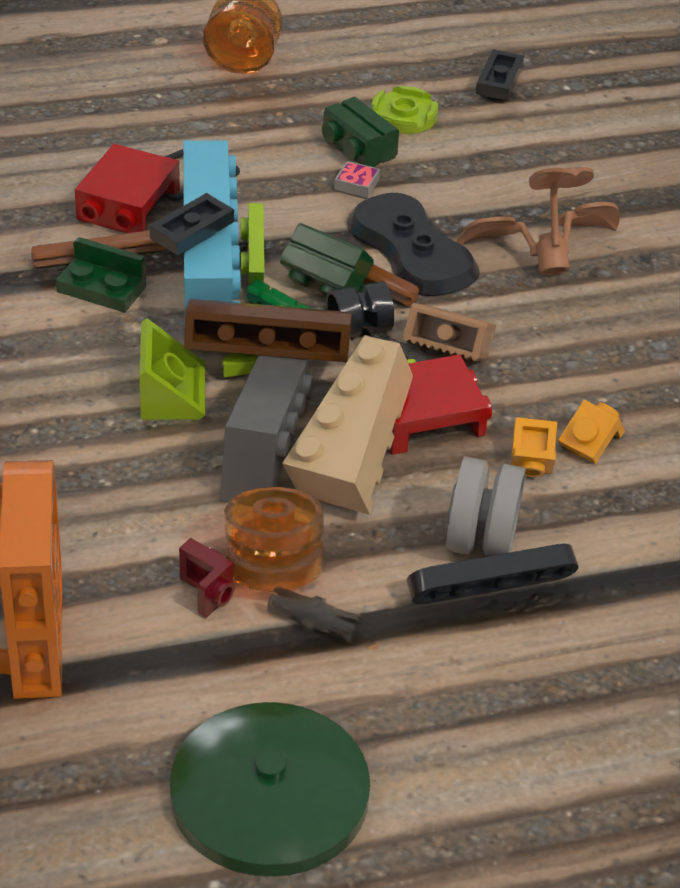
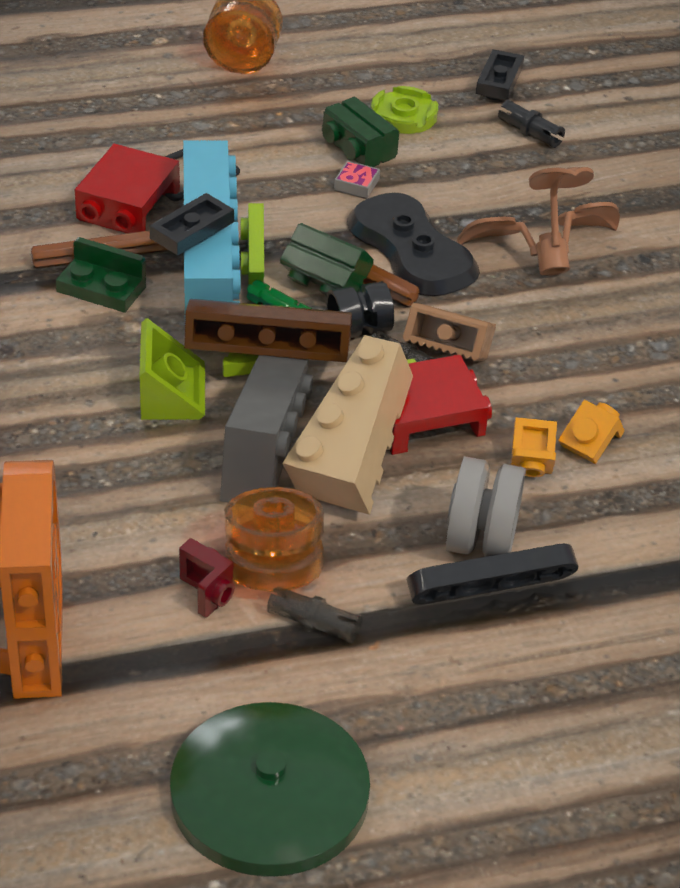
none -> black pin [498,100,565,148]

